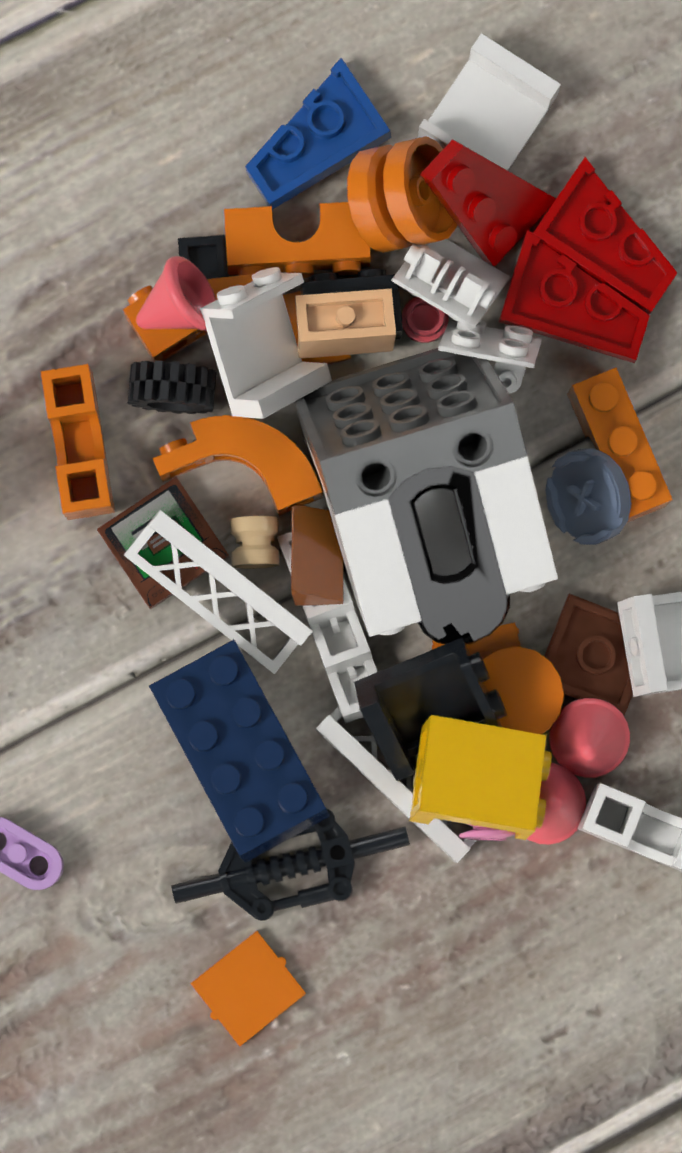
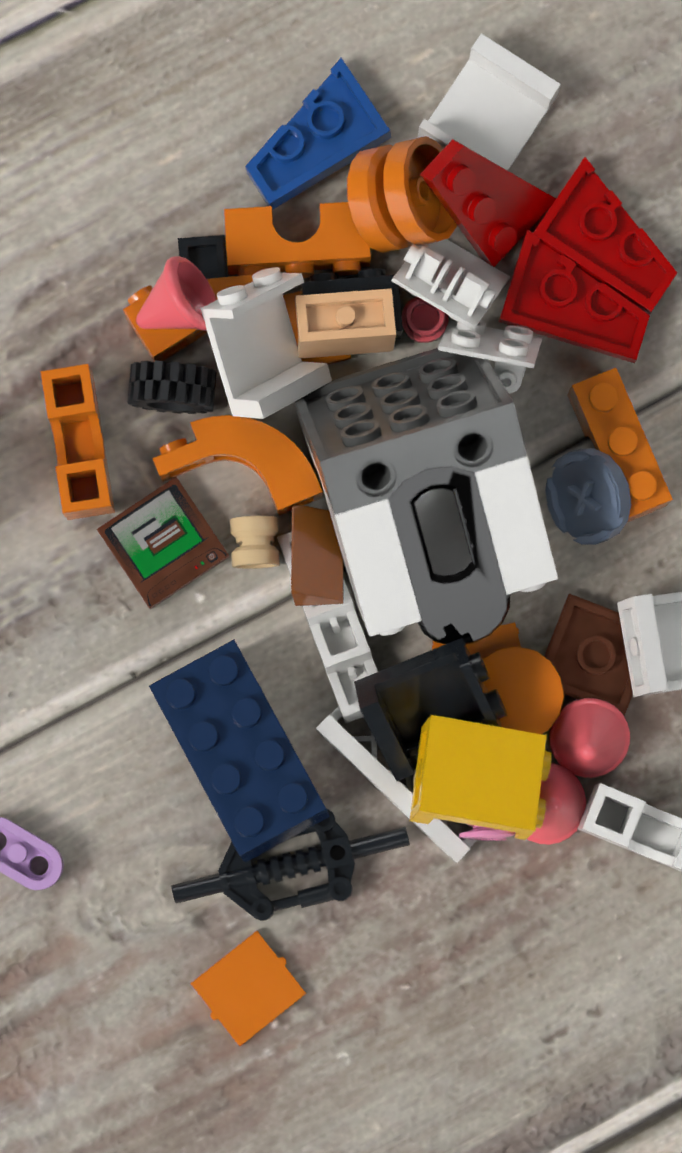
white fence [124,510,313,674] -> none

